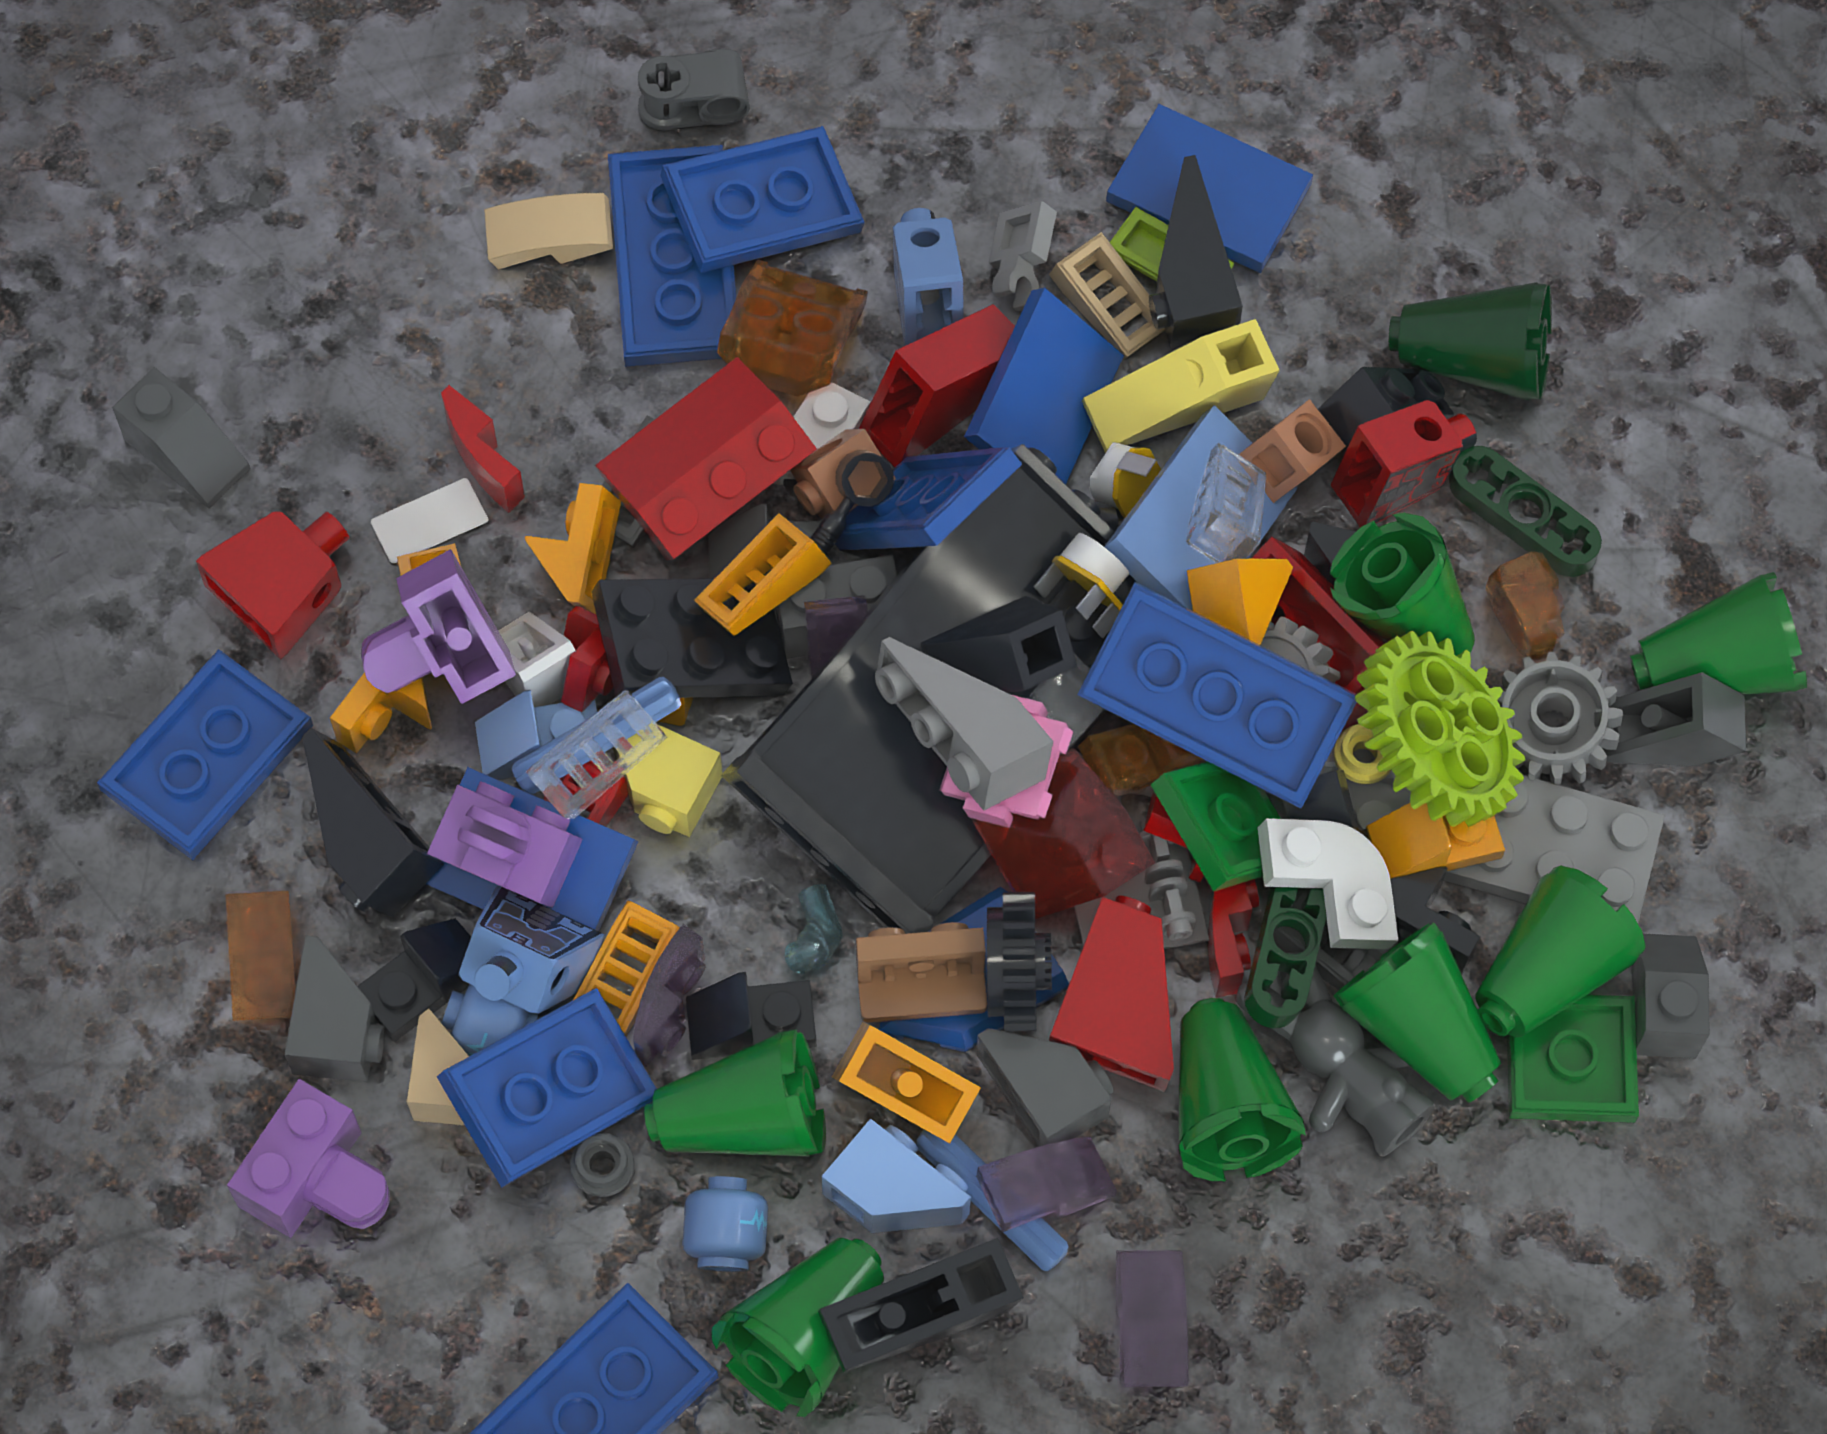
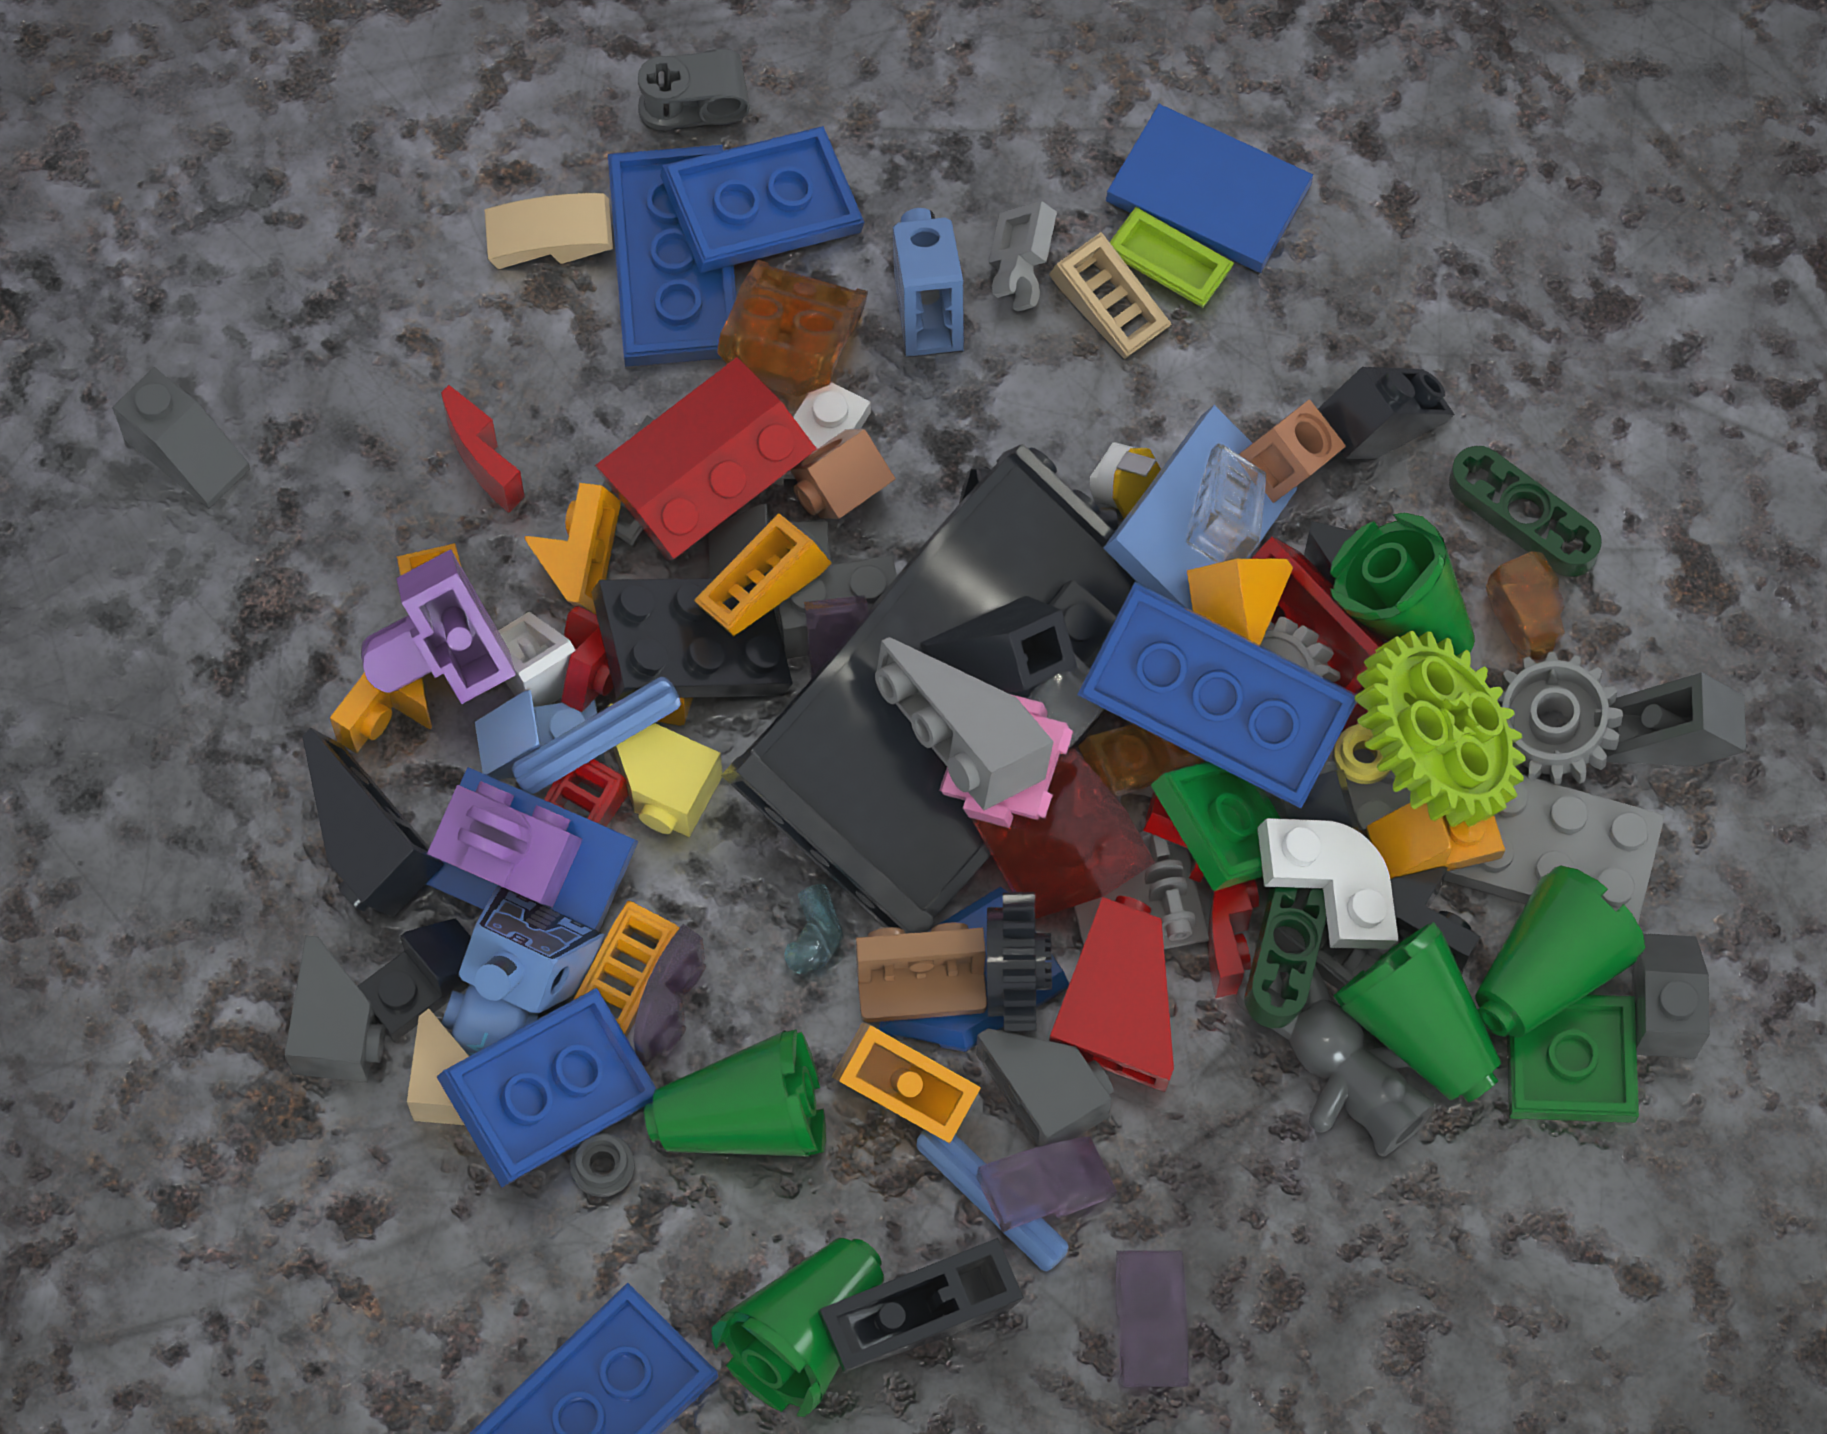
blue tile [97,649,314,860] -> none
red torso [196,511,350,660] -> none
clear orange slope [225,890,295,1021] -> none
medium lavender brick [227,1079,390,1238] -> none
white sticker [371,478,488,564] -> none
clear slope [526,690,667,819] -> none
medium blue head [682,1176,768,1272] -> none
black slope [686,972,817,1060] -> none
black piece [810,450,894,556] -> none
light blue slope [822,1119,971,1233] -> none
blue tile [834,447,1022,551] -> none
red slope [859,304,1015,467] -> none
blue tile [964,288,1124,485] -> none
piece [1034,533,1129,638] -> none
light yellow slope [1082,319,1280,453] -> none
black slope [1149,155,1243,349] -> none
green cone [1178,998,1306,1181] -> none
red torso [1330,400,1477,528] -> none
dark green cone [1388,282,1552,401] -> none
green cone [1630,572,1807,694] -> none

